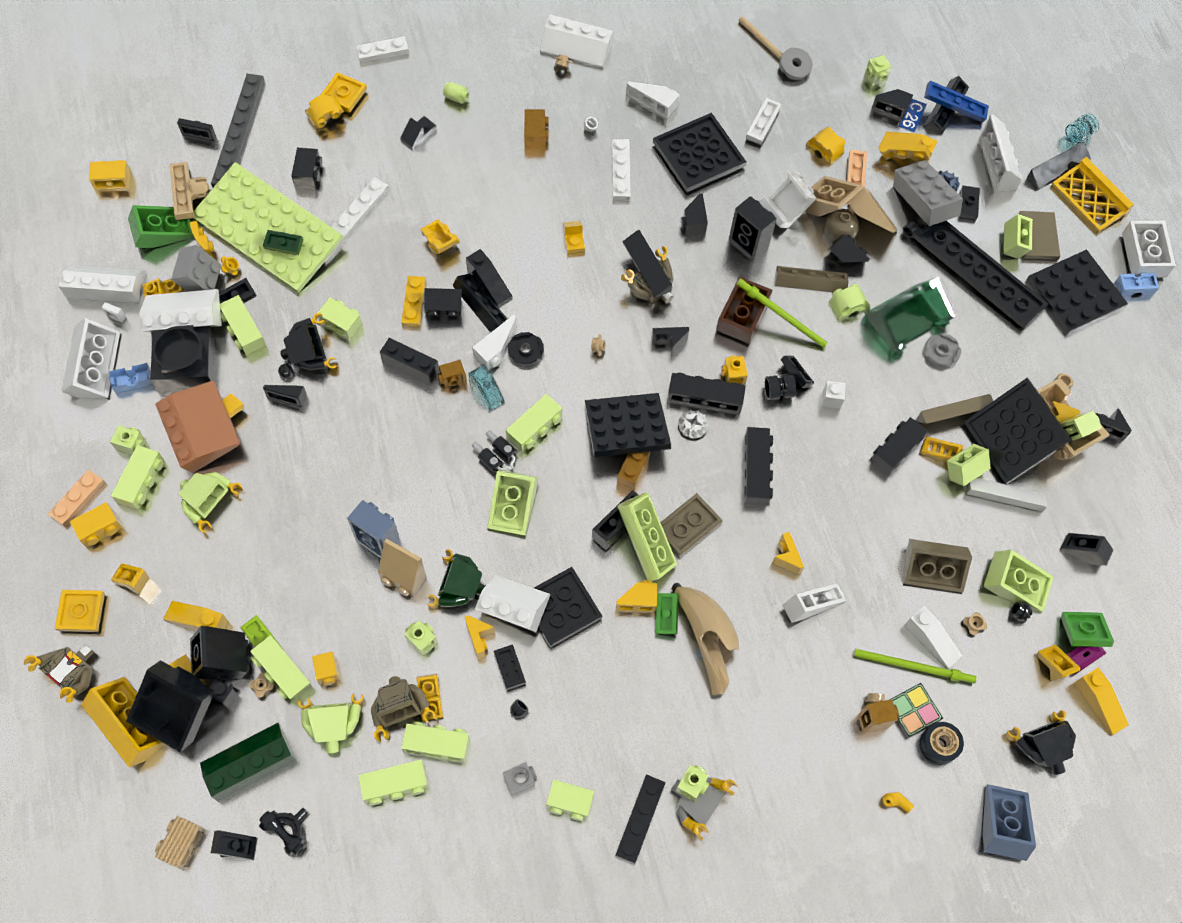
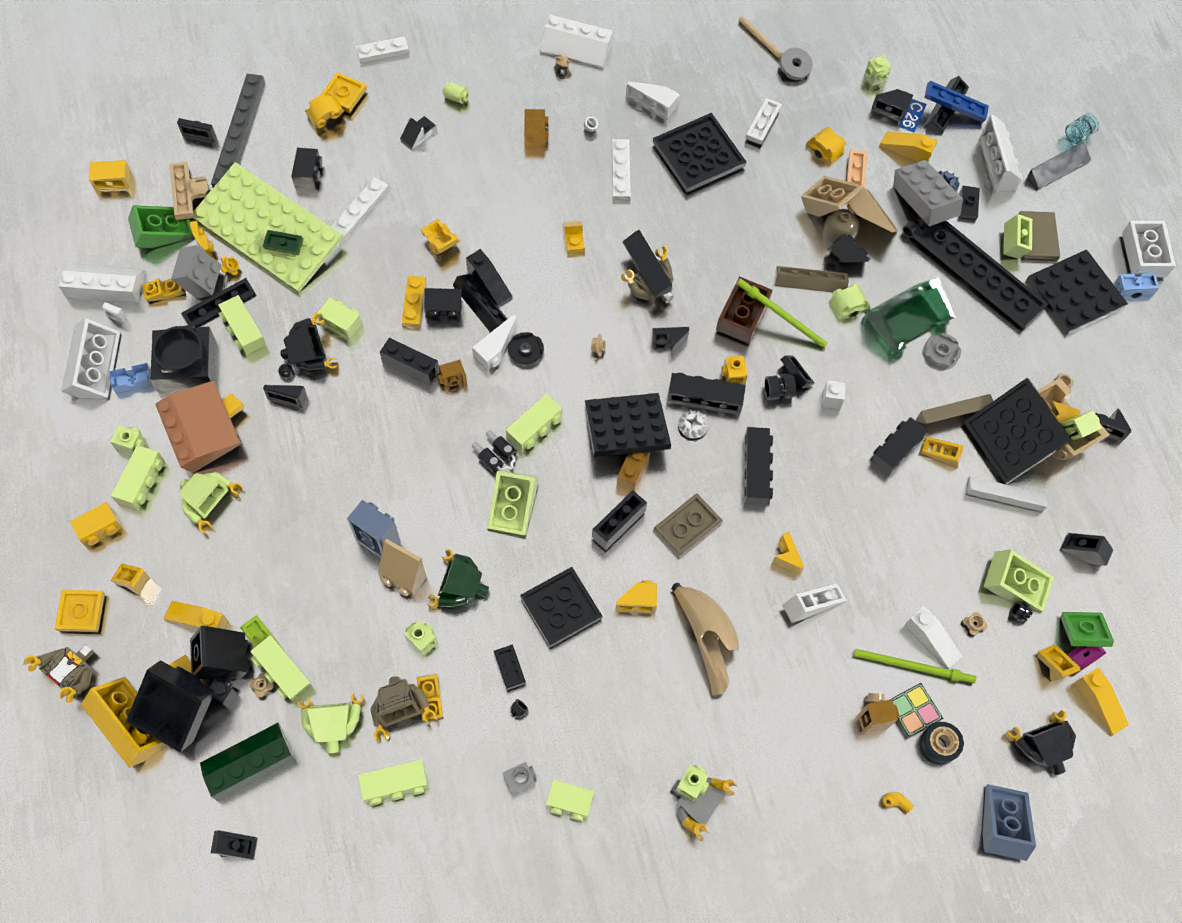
light nougat plate [48,469,105,527] -> none
white slope [139,289,222,333] -> none
tan brick [155,816,204,870] -> none
black piece [259,808,308,856] -> none
yellow brick [312,651,340,686] -> none
yellowish green brick [401,722,470,763] -> none
yellow slope [464,615,495,659] -> none
clear light blue slope [468,364,505,411] -> none
white slope [475,575,550,632] -> none
black plate [615,774,666,865] -> none
yellowish green brick [617,492,677,581] -> none
bright green plate [656,593,678,634] -> none
black slope [681,193,708,234] -> none
black brick [729,196,777,260] -> none
white panel [760,172,817,228] -> none
yellow plate [879,143,931,160] -> none
dark tan slope [904,539,972,593] -> none
yellowish green brick [947,444,991,486] -> none
yellow fence [1052,157,1134,233] -> none

